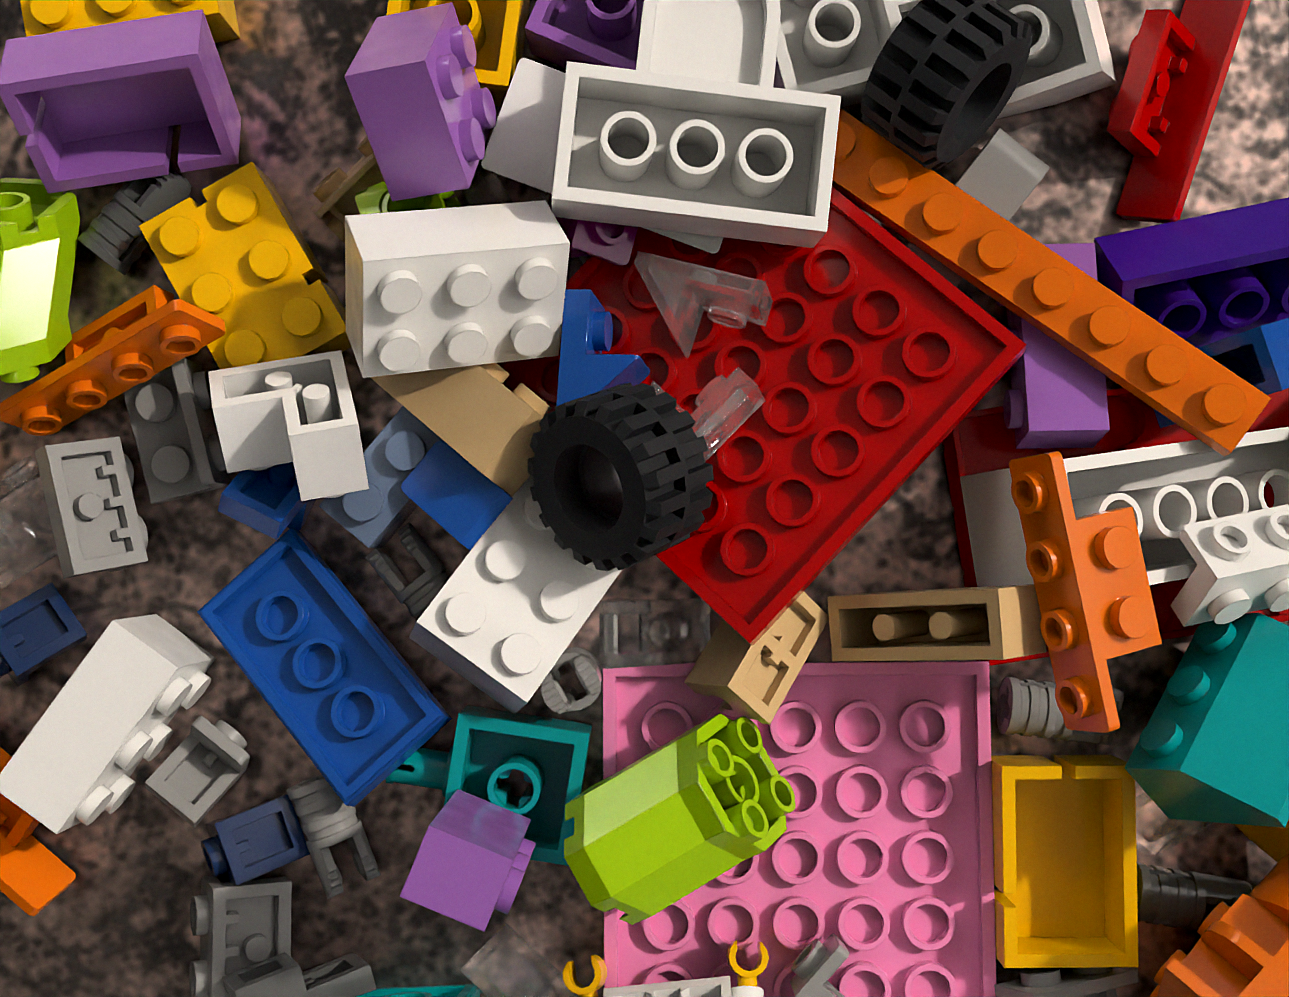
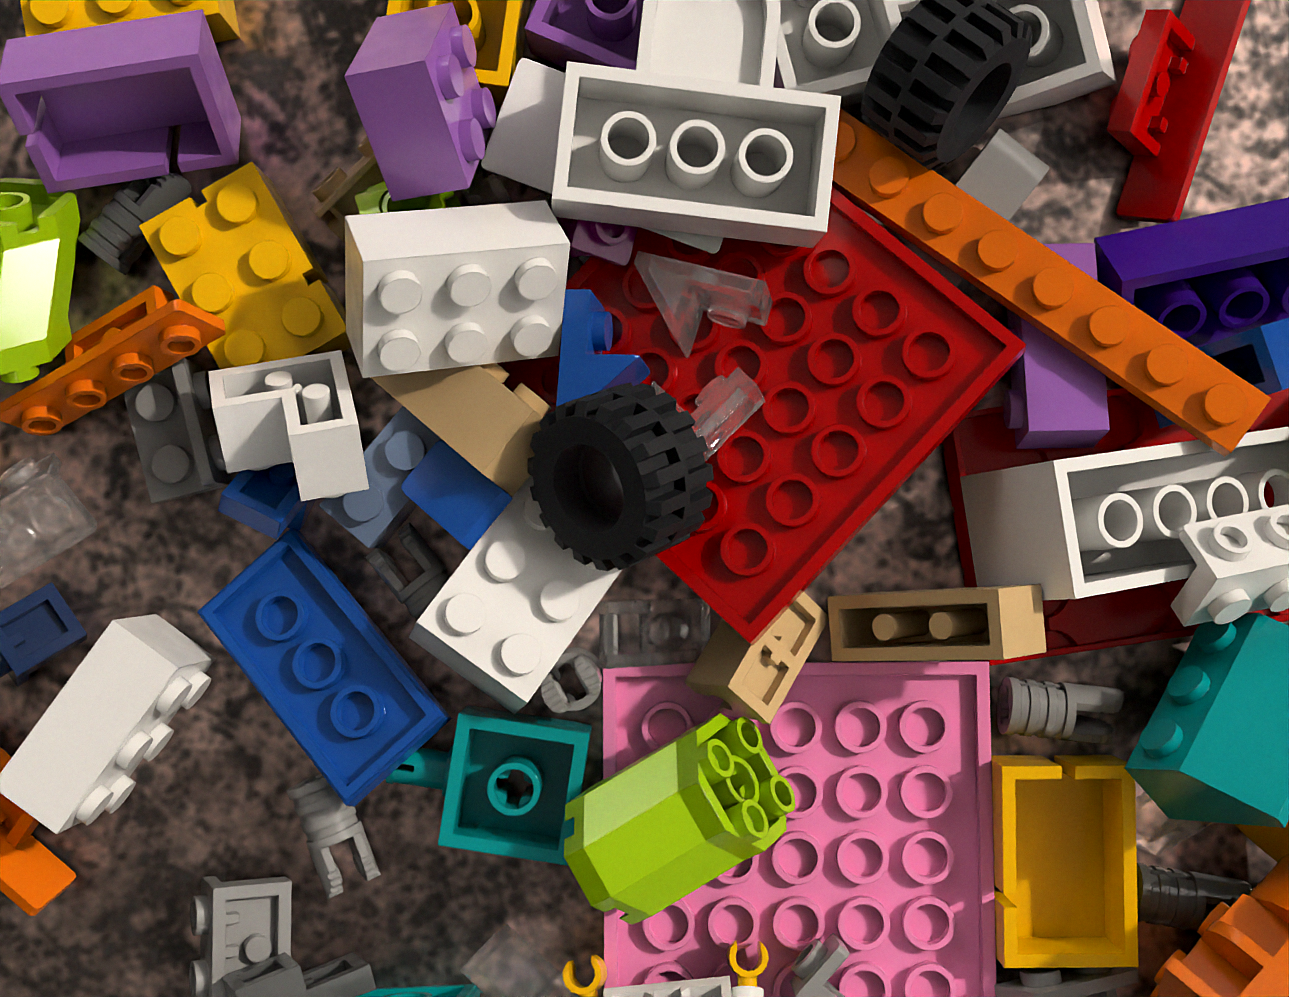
light grey bracket [35,436,148,579] -> none
light grey bracket [145,715,250,828] -> none
dark blue bracket [201,794,310,886] -> none
medium lavender brick [400,789,536,932] -> none
orange bracket [1009,451,1162,733] -> none

